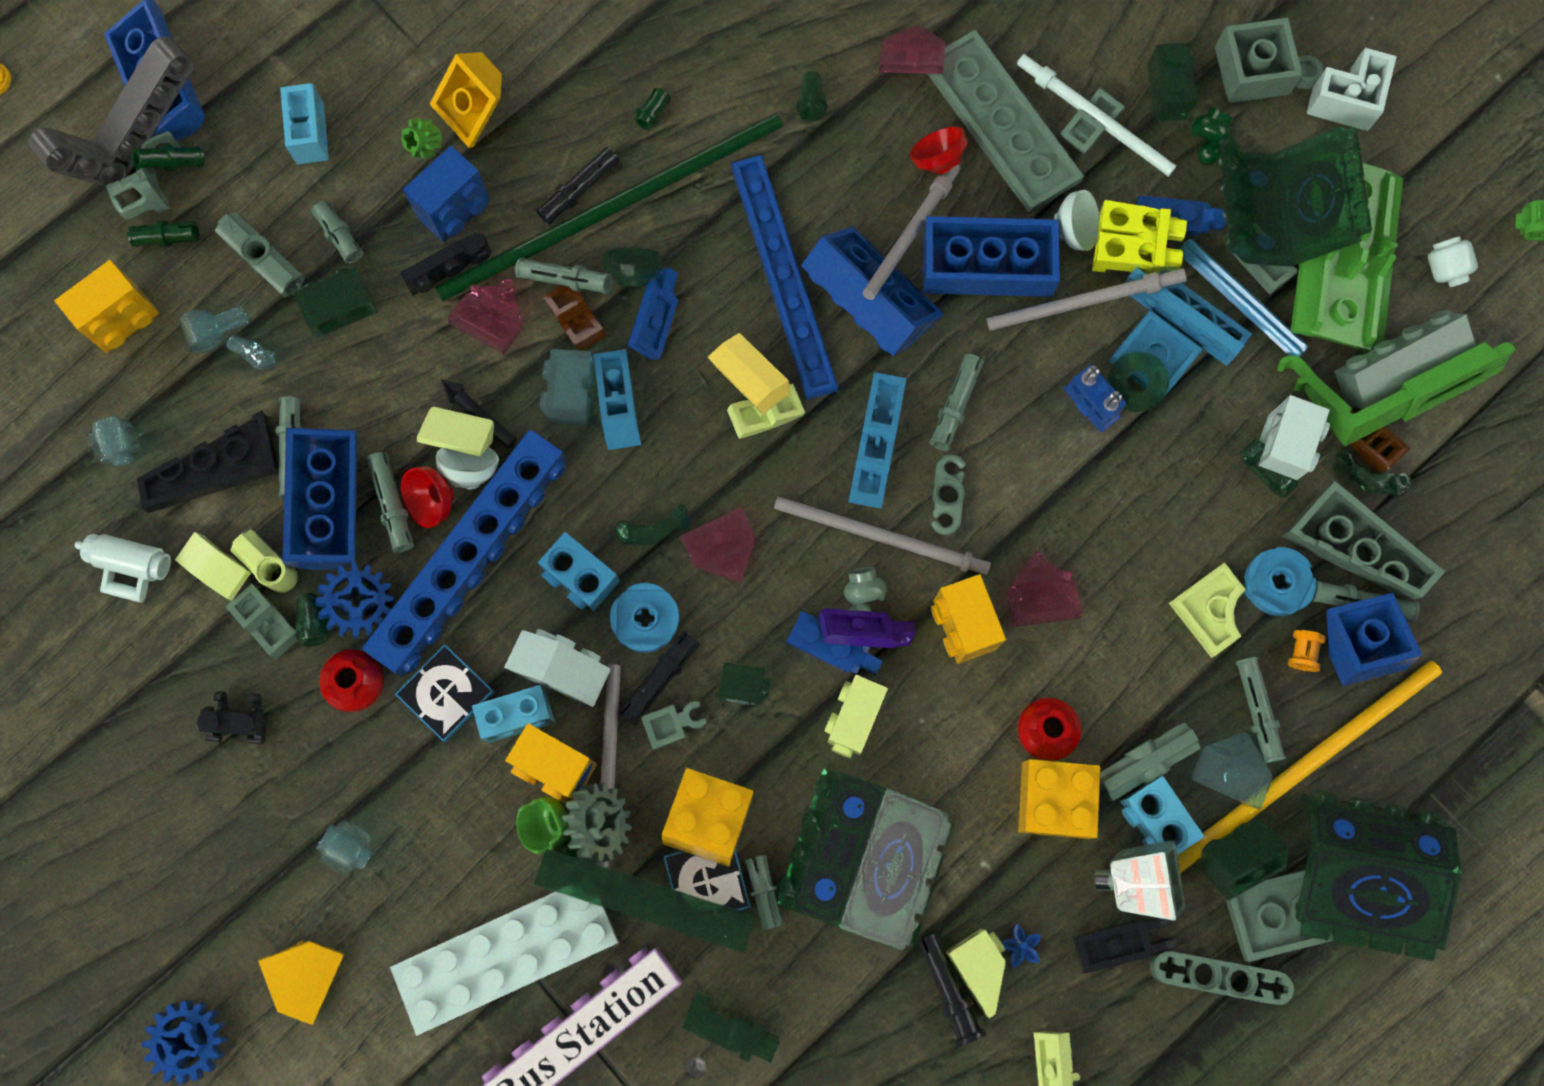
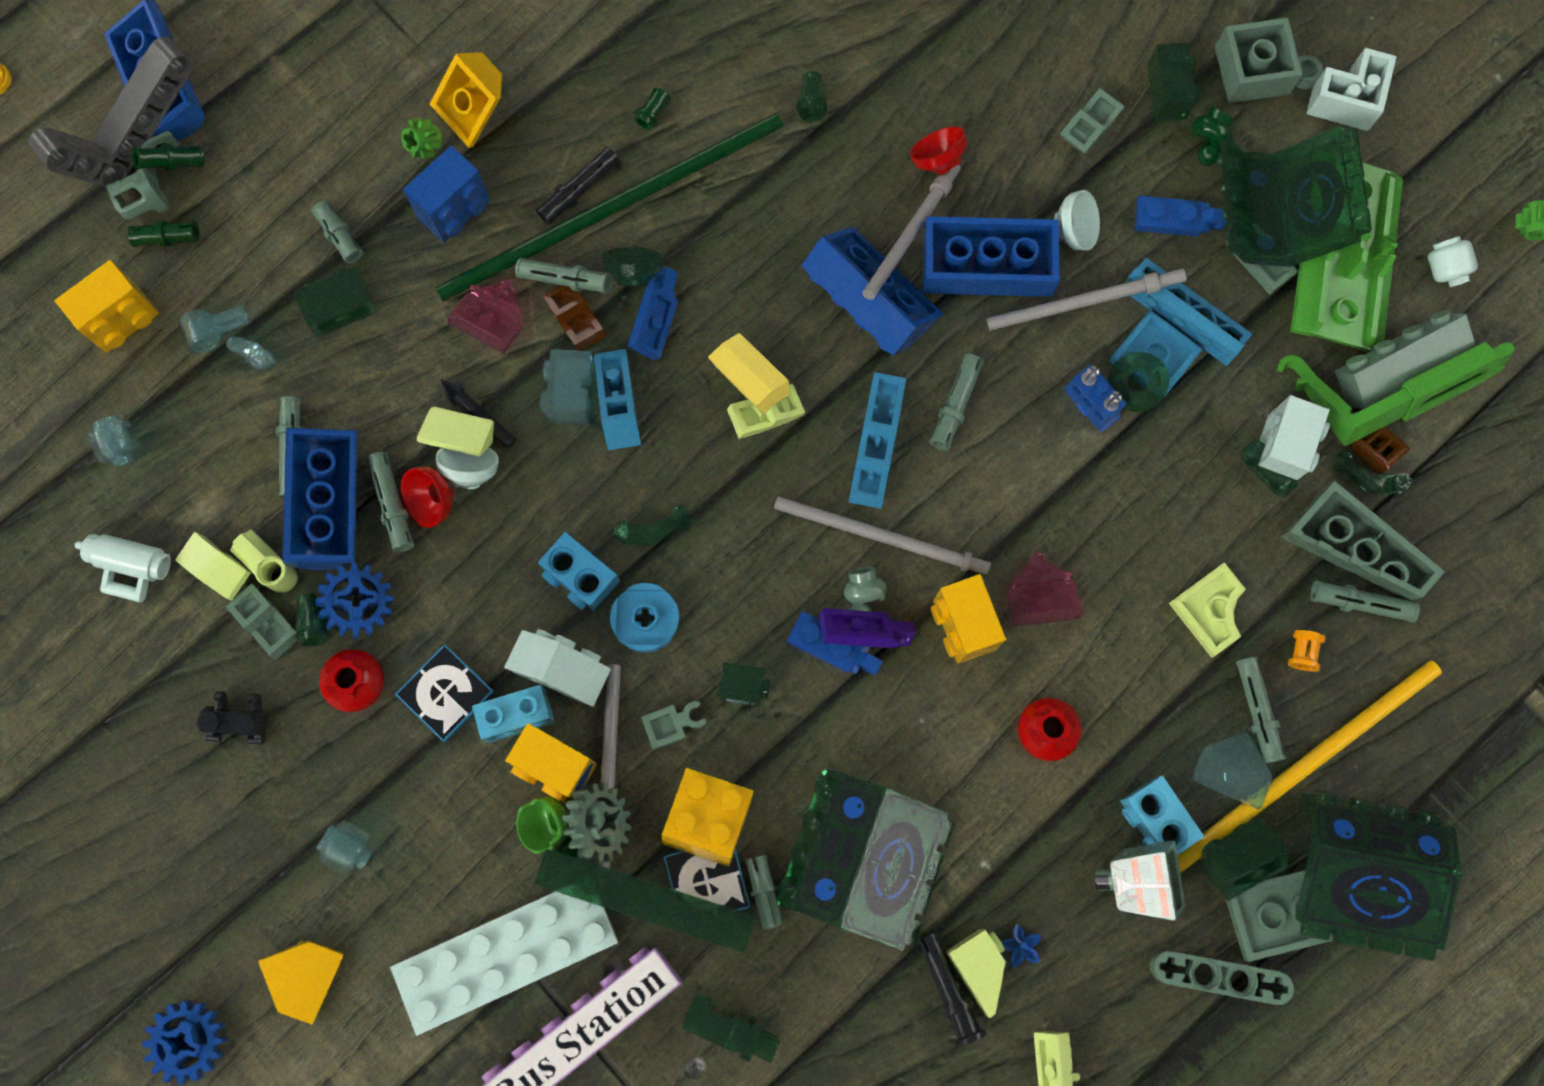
black wing [137,410,279,513] -> none
sand green piece [215,212,305,298] -> none
medium azure brick [280,83,329,164] -> none
blue brick [362,429,567,677] -> none
black hinge [401,232,491,296] -> none
black pin [618,631,701,726] -> none
clear pink slope [680,507,756,583] -> none
blue tile [731,155,838,400] -> none
yellowish green brick [824,675,888,758] -> none
clear pink slope [880,25,946,74] -> none
sand green plate [922,30,1084,214] -> none
sand green piece [931,454,966,535] -> none
light aqua bar [1017,54,1177,177] -> none
yellow brick [1018,759,1100,839] -> none
black hinge [1072,918,1178,974] -> none
neon yellow hips [1092,200,1187,275] -> none
sand green piece [1099,722,1201,802] -> none
dark azure axle [1179,239,1308,357] -> none
dark azure plate [1244,547,1317,617] -> none
blue slope [1326,593,1423,686] -> none

